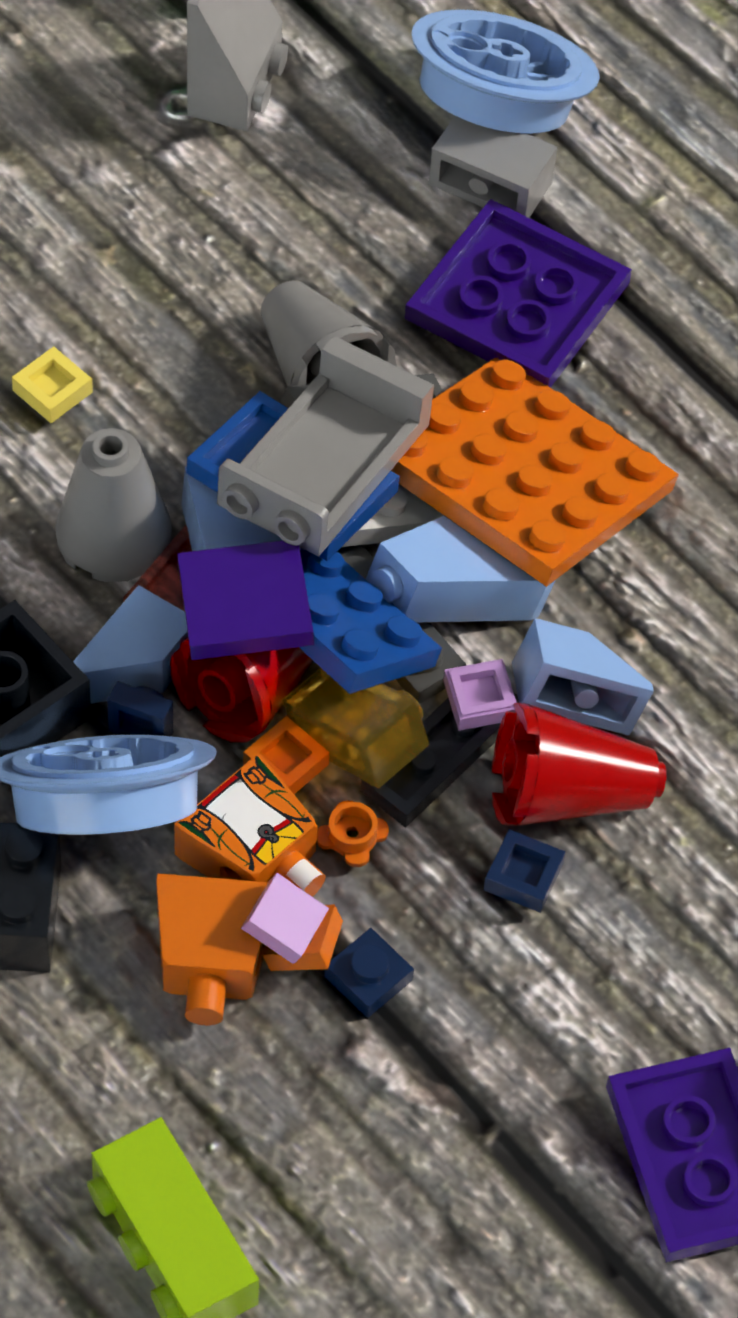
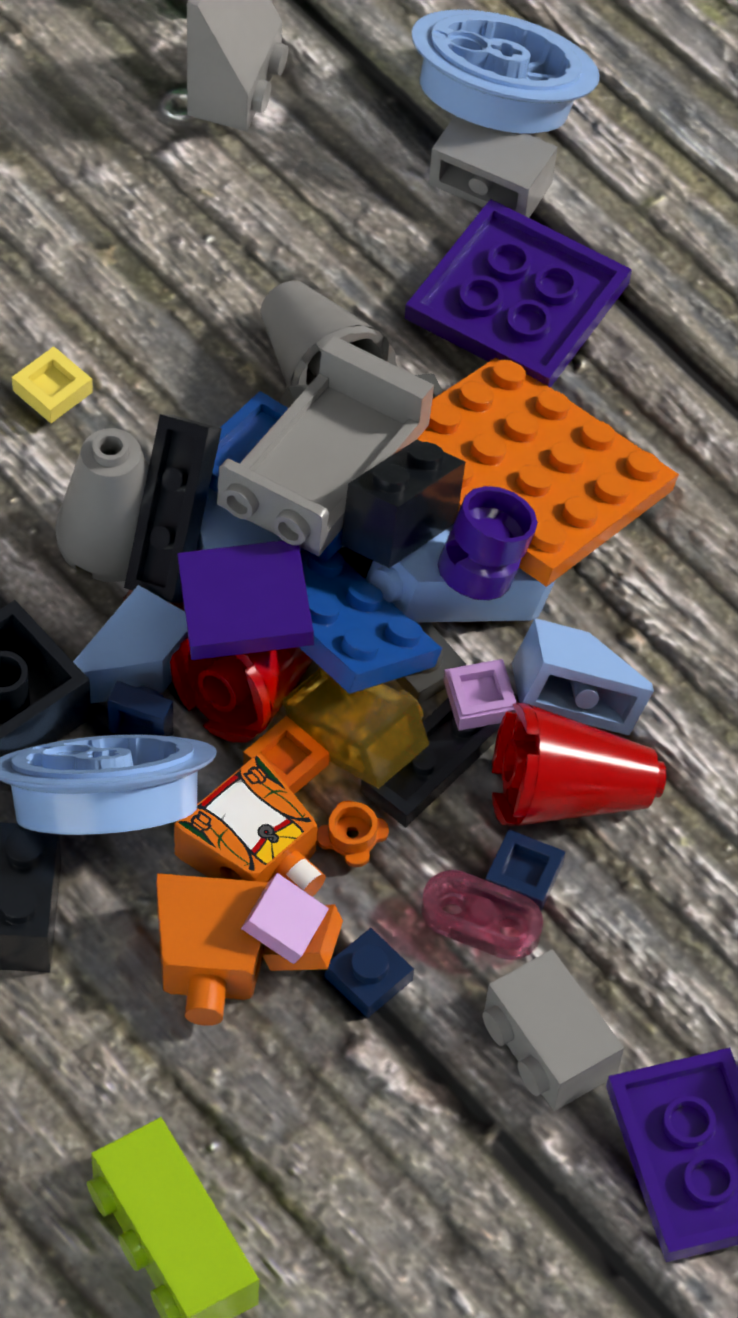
none -> black plate [124,414,222,603]
none -> black brick [340,440,466,568]
none -> clear pink plate [421,870,543,960]
none -> dark purple wheel [437,486,538,601]
none -> light grey brick [483,949,624,1111]

